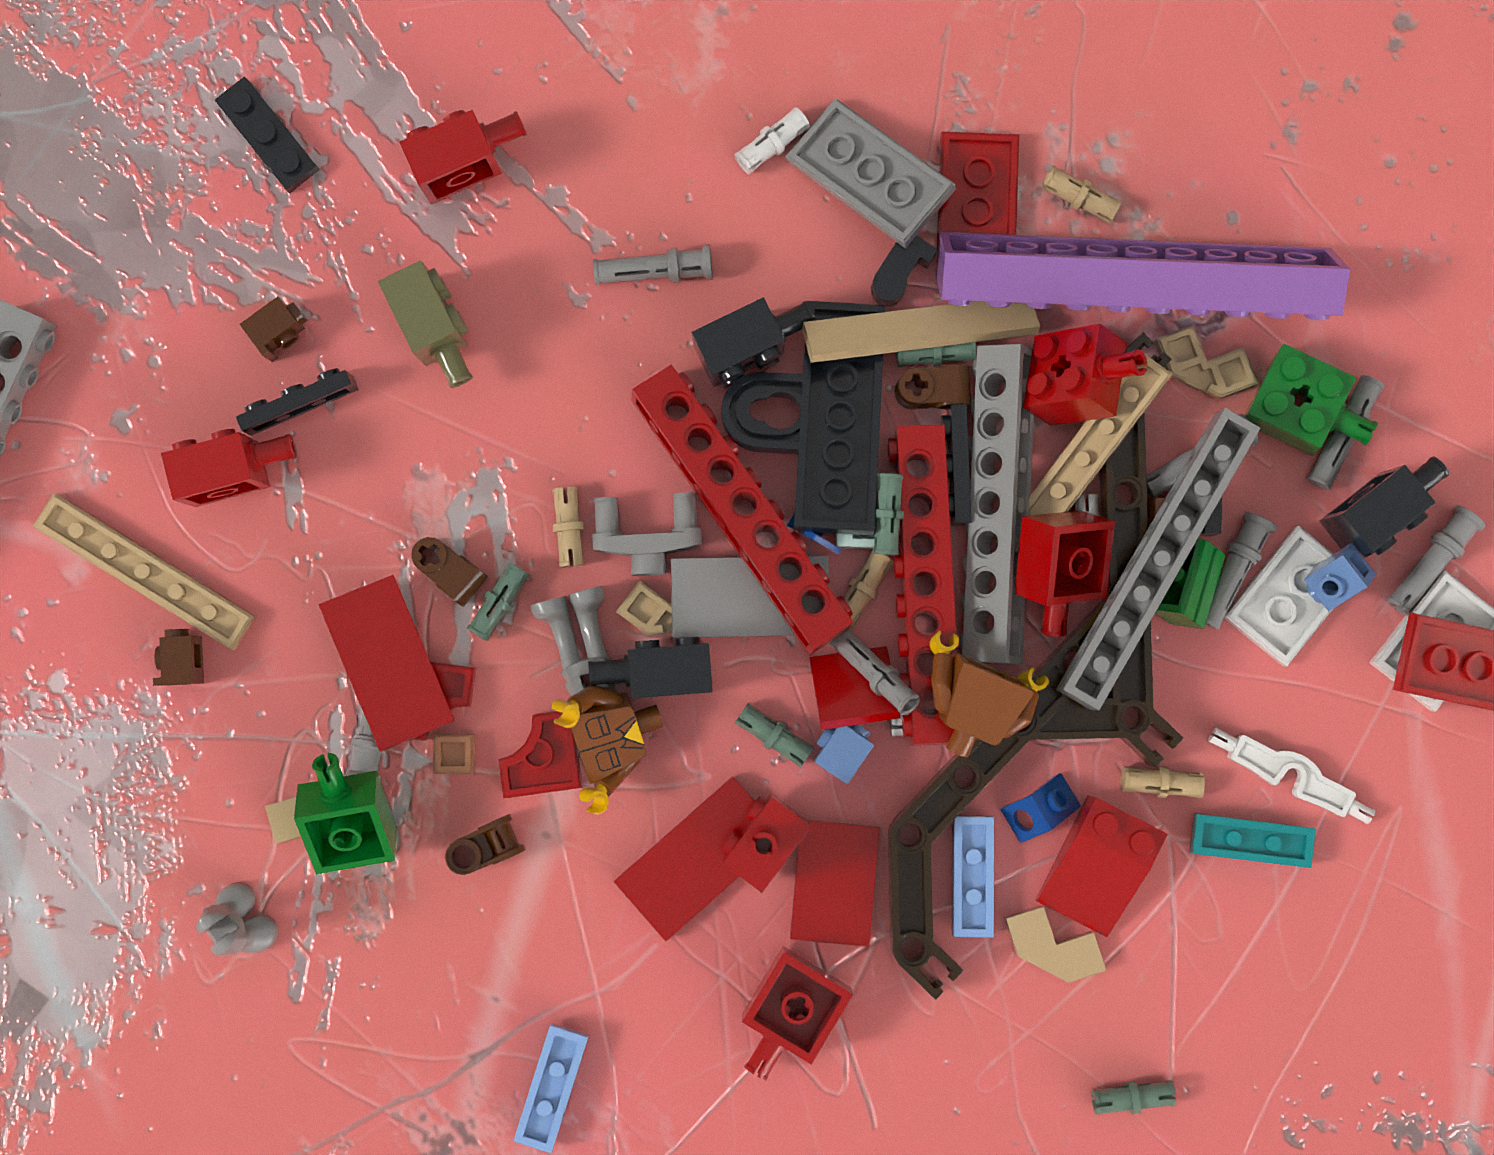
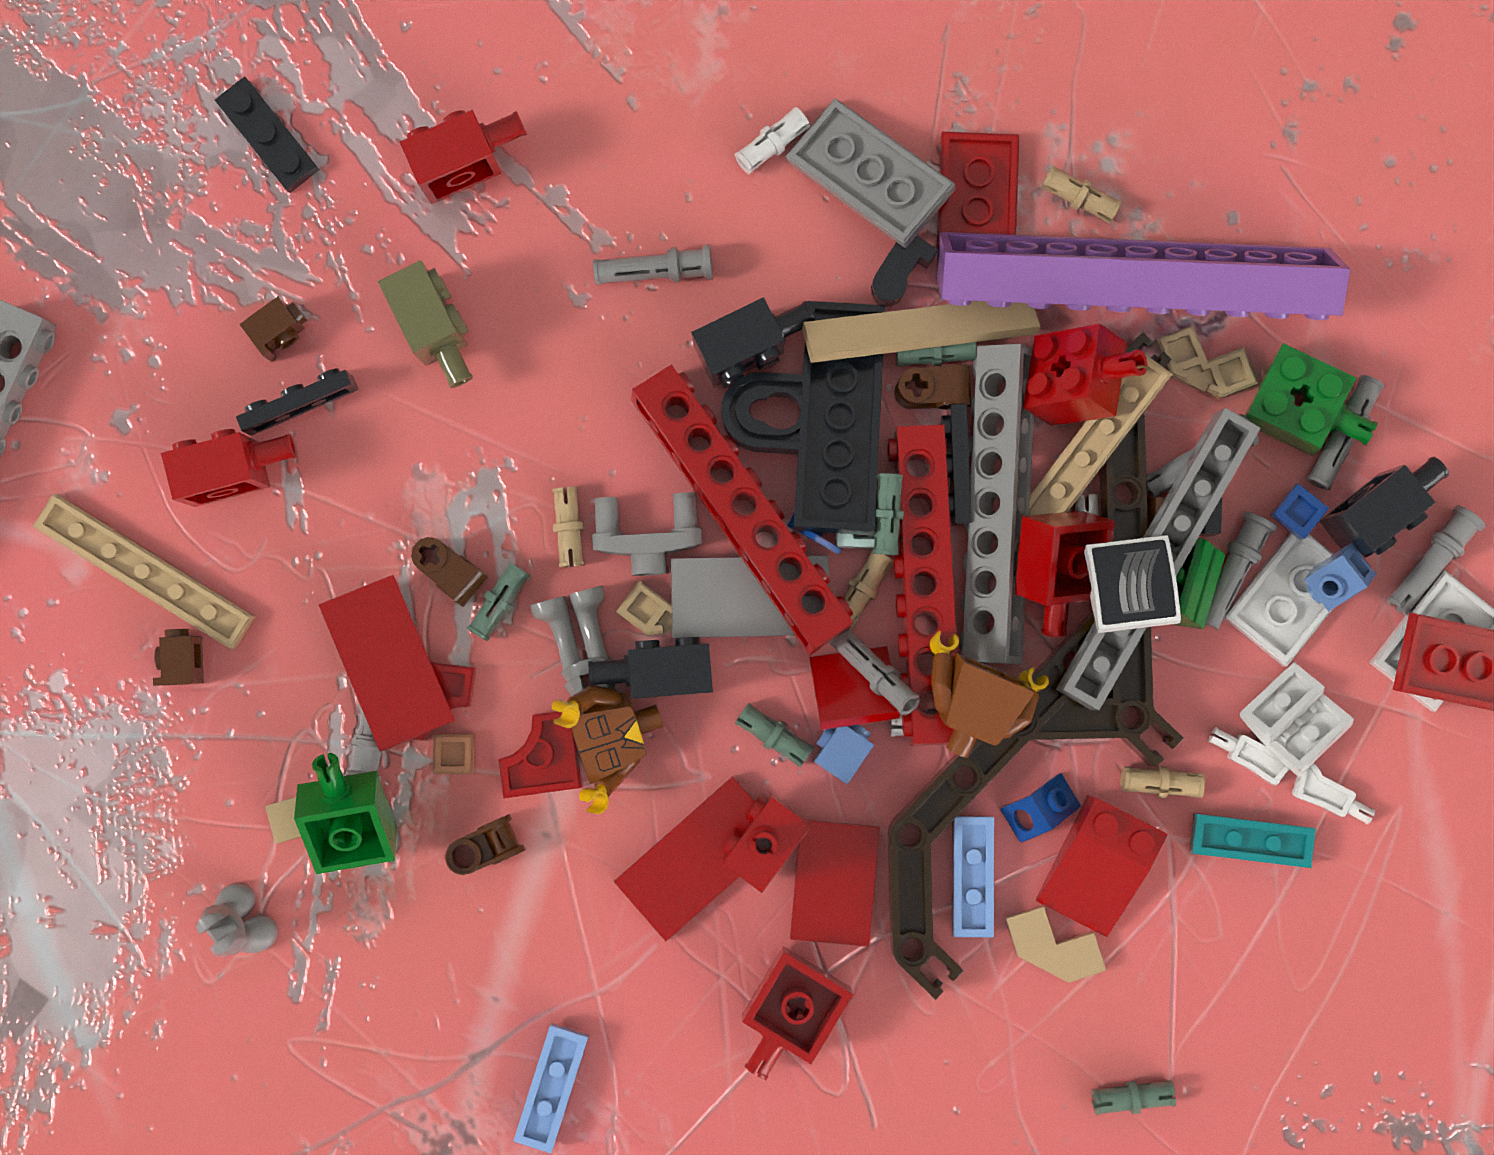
none -> slope [1084,535,1181,633]
none -> white slope [1240,662,1354,777]
none -> blue tile [1270,484,1329,540]

